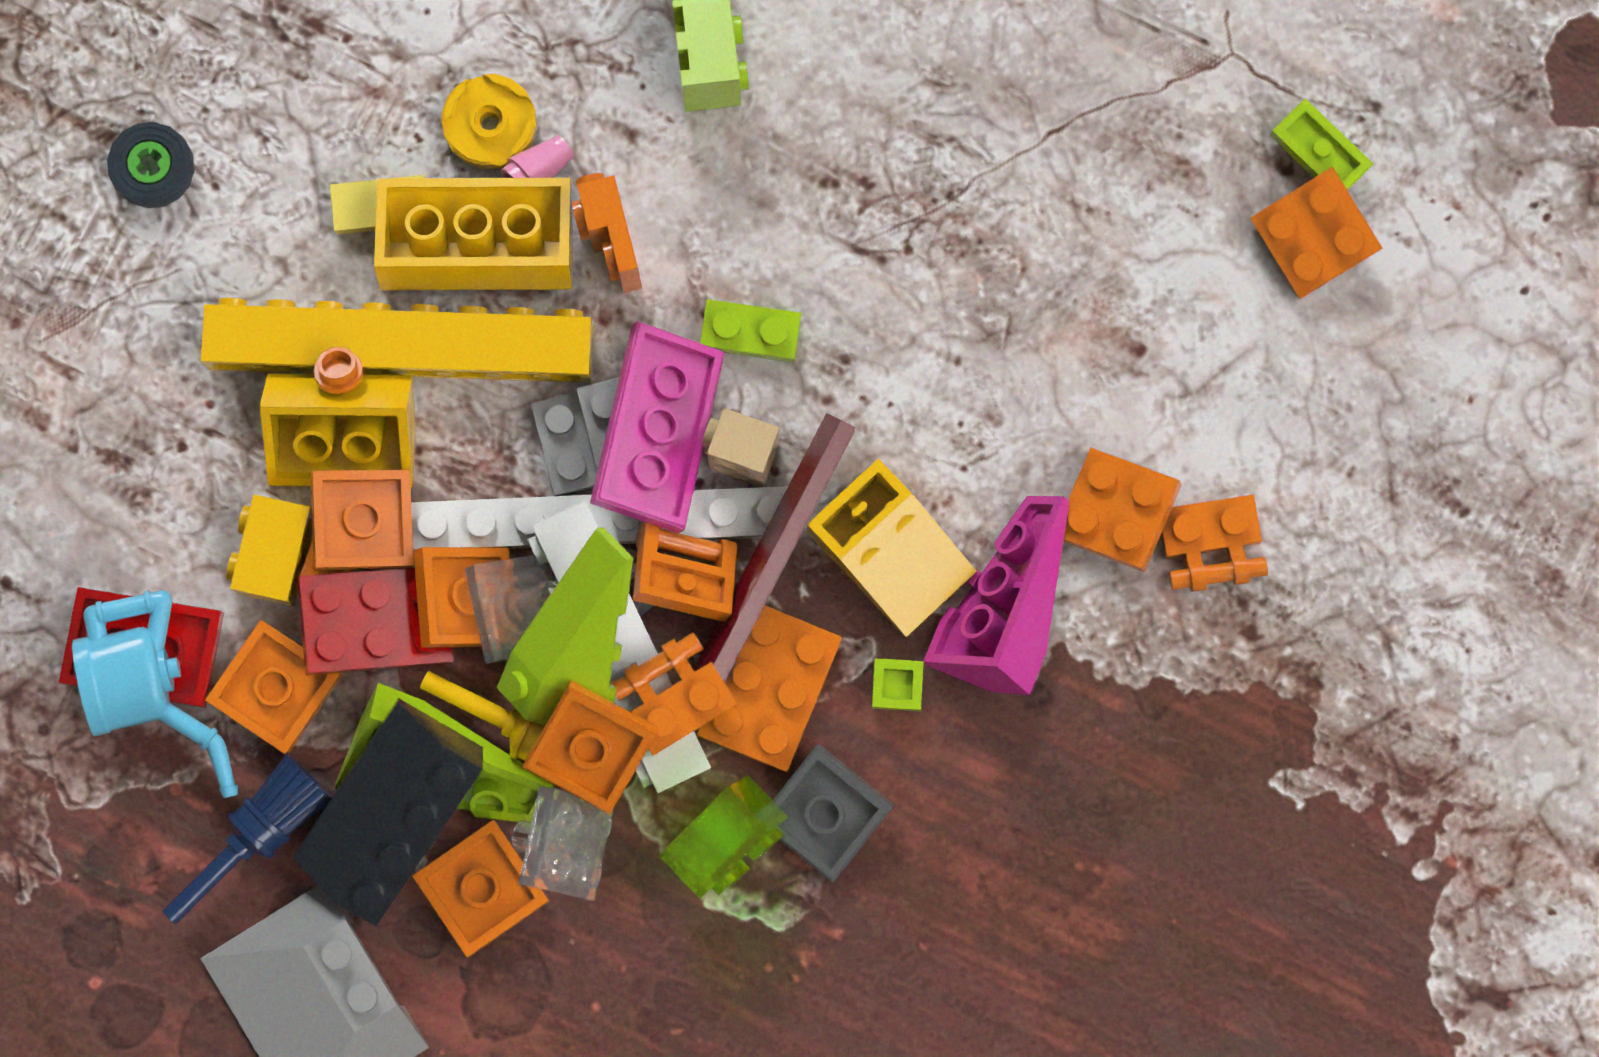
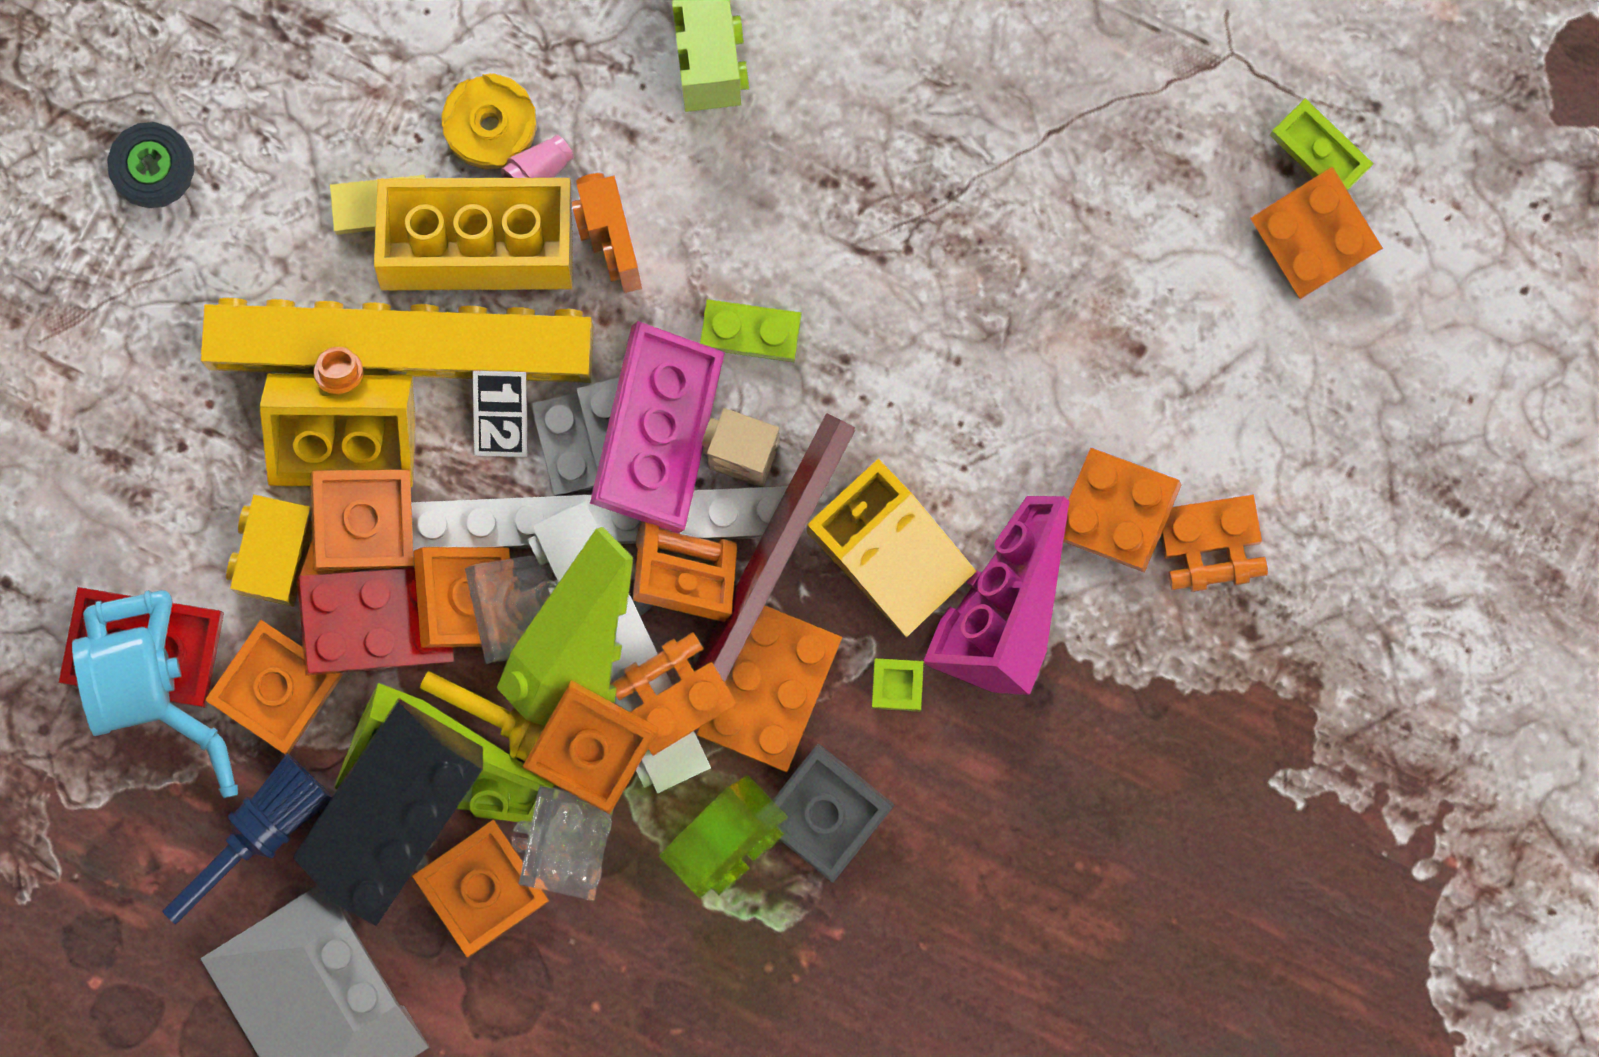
none -> sticker [473,370,527,457]

